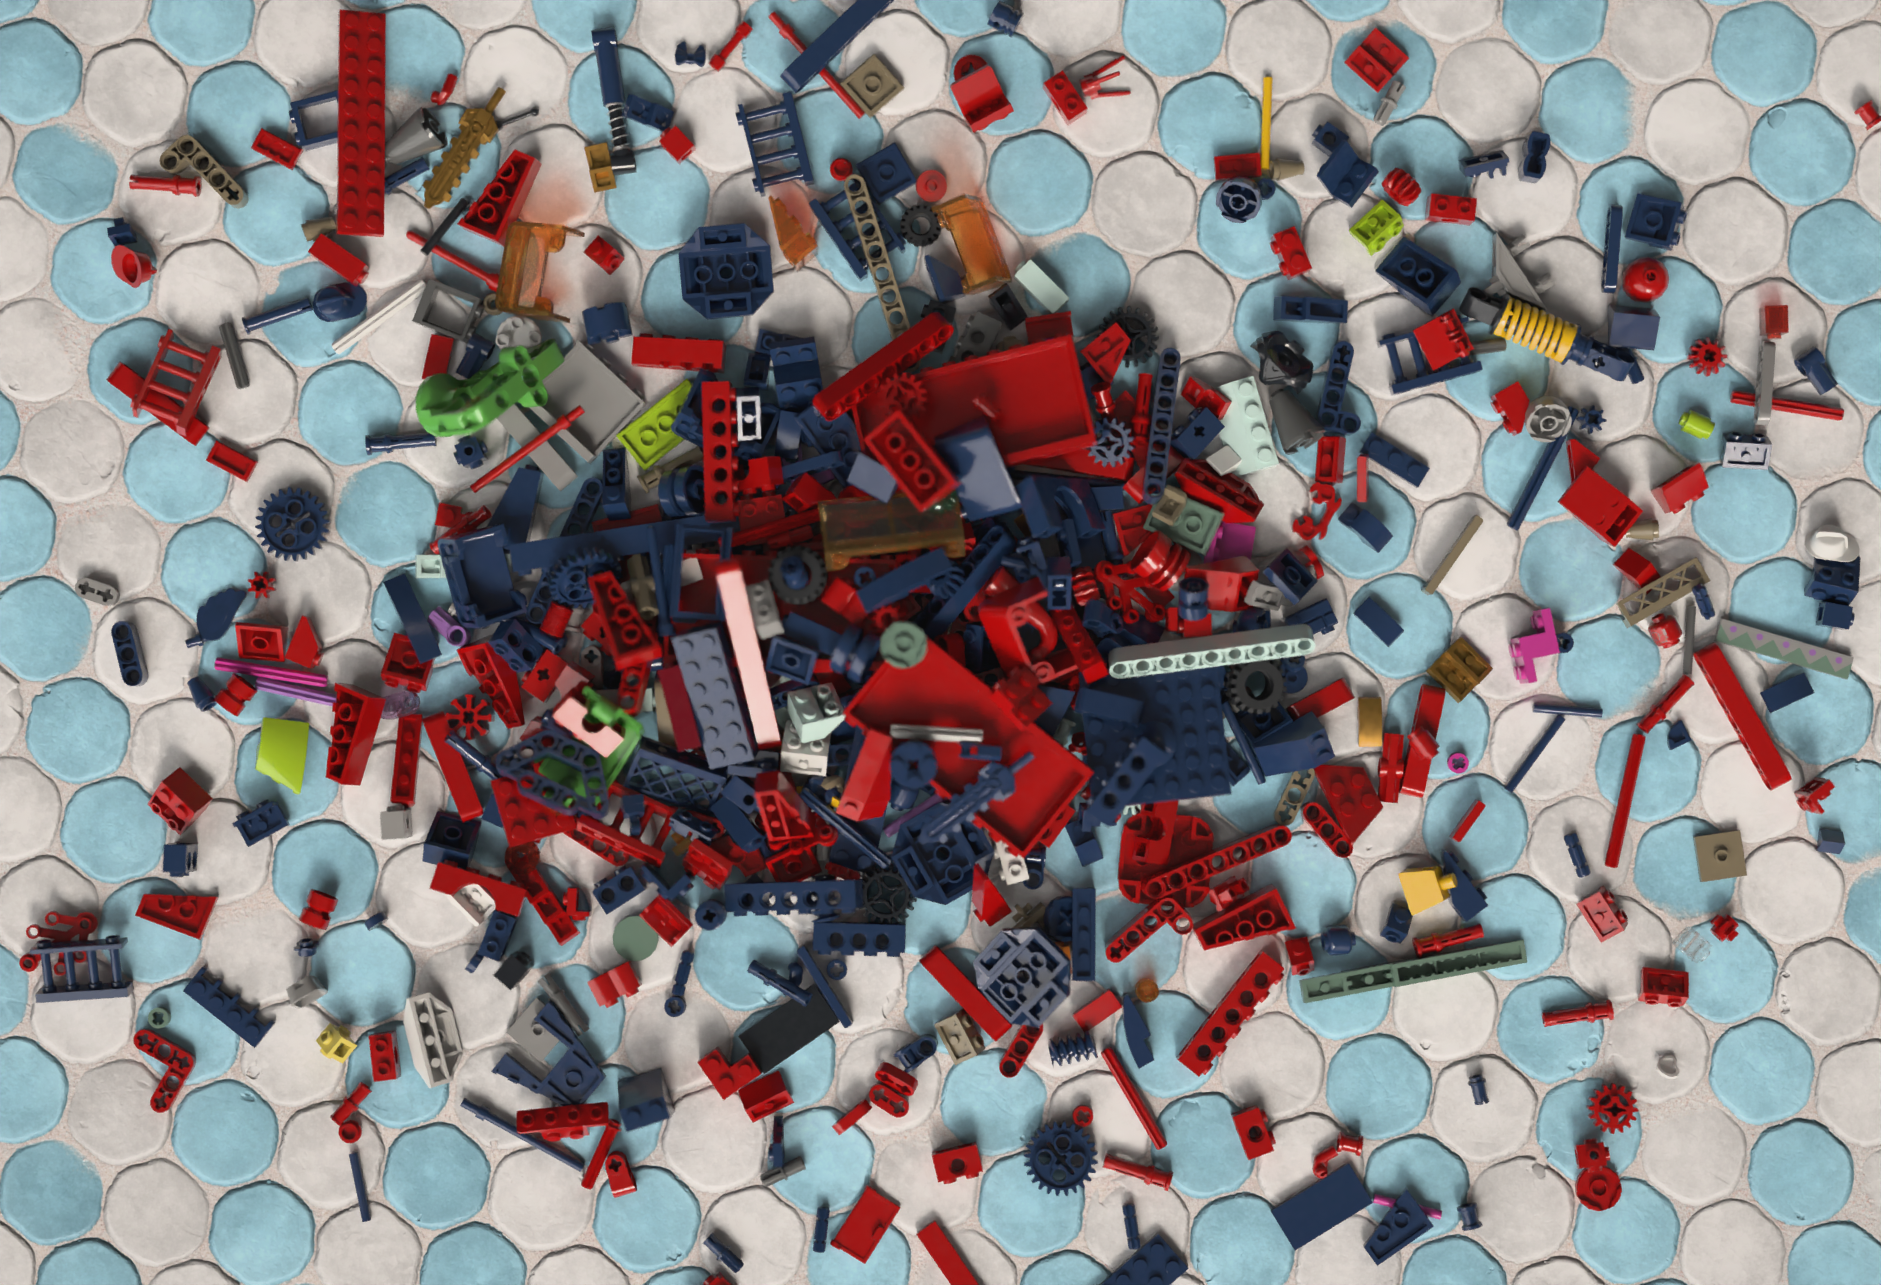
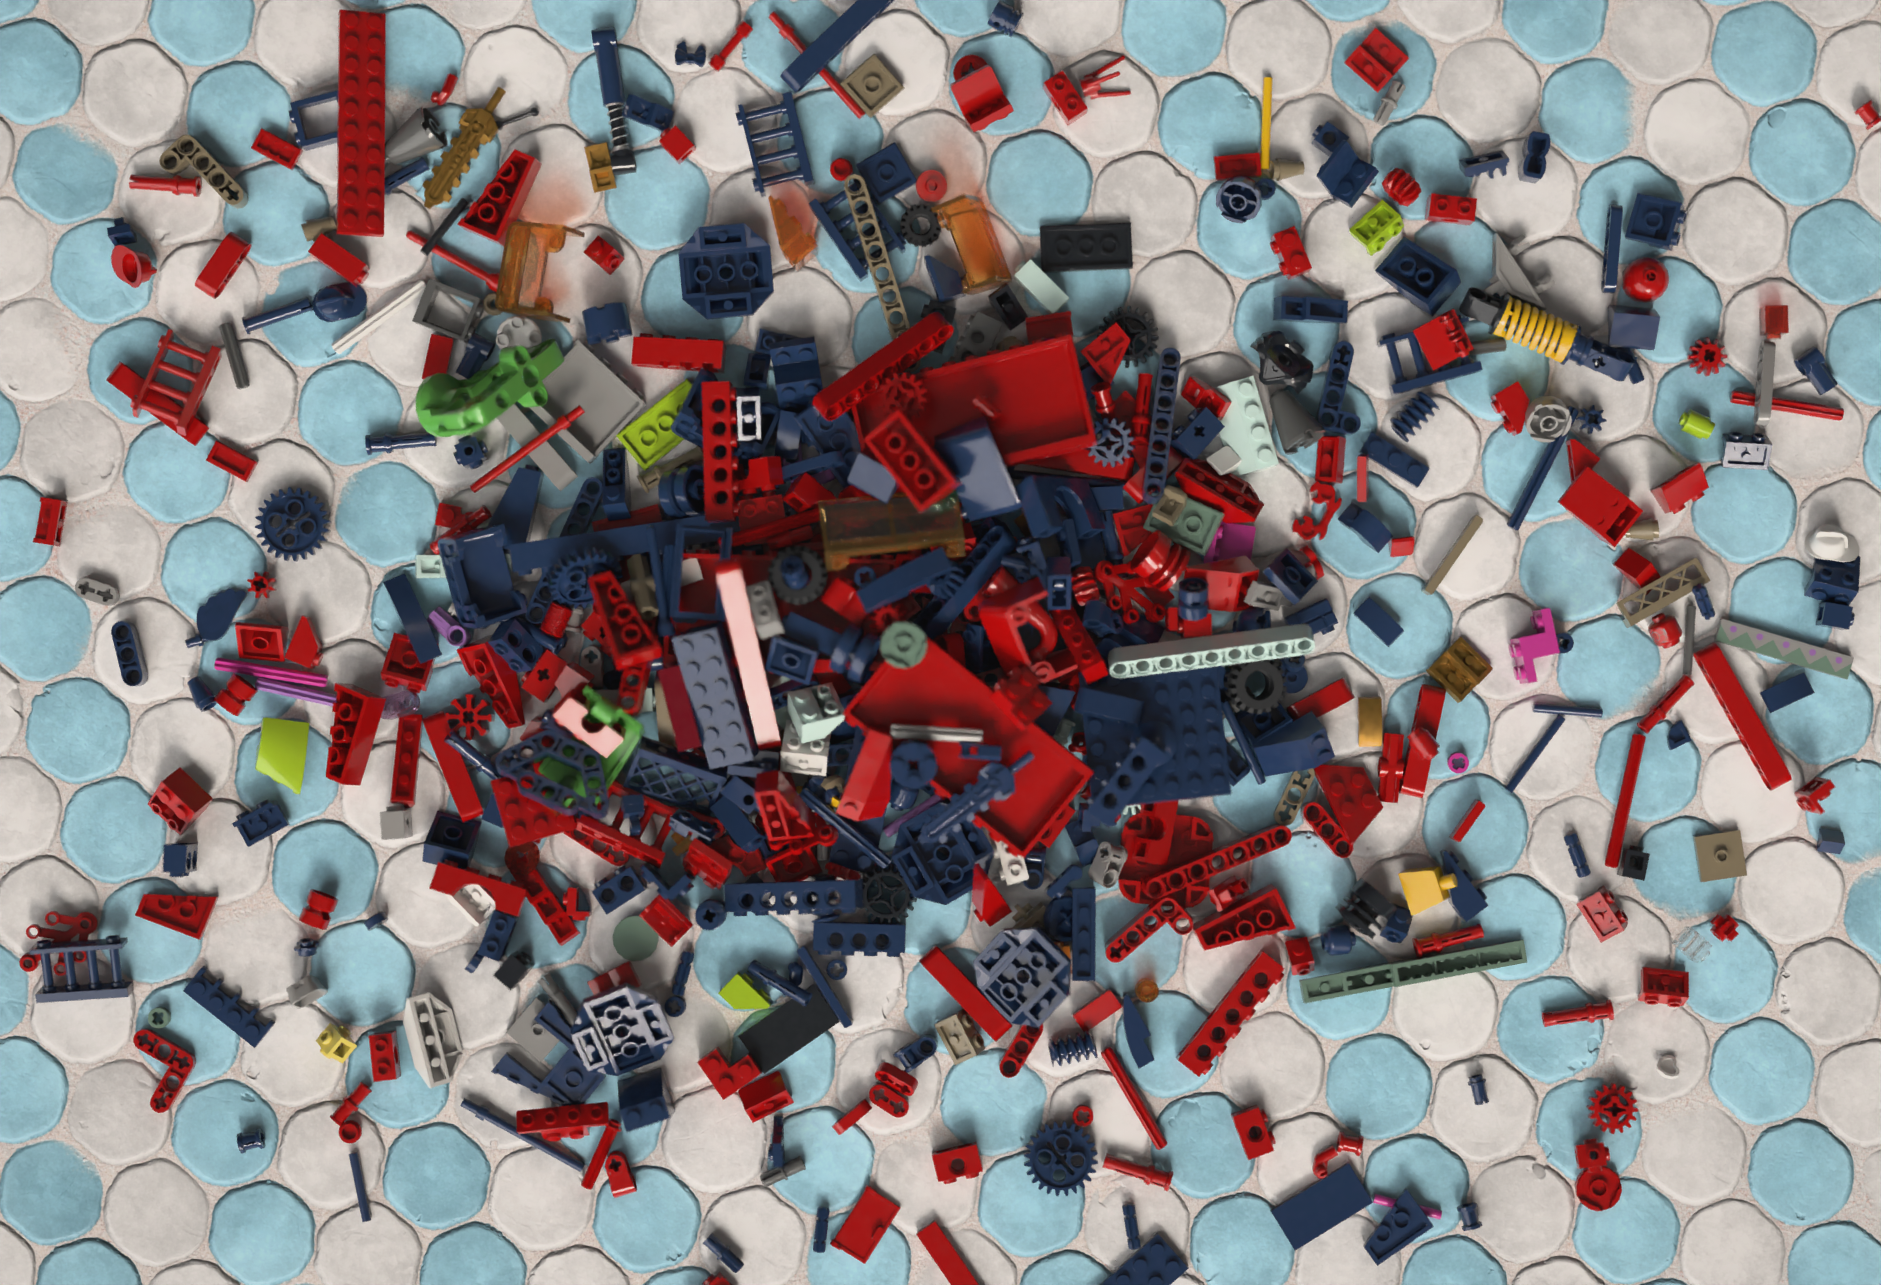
none -> red hinge [33,497,68,547]
none -> red beam [195,232,251,299]
none -> dark blue bush [237,1128,265,1154]
none -> dark blue piece [570,983,674,1076]
none -> lime slope [718,972,771,1009]
none -> black tile [1040,223,1133,273]
none -> dark blue plate [1044,864,1083,899]
none -> light grey piece [1088,841,1128,888]
none -> black wheel [1335,878,1398,939]
none -> slope [1388,536,1415,557]
none -> dark blue piece [1390,391,1440,443]
none -> black brick [1617,845,1650,881]

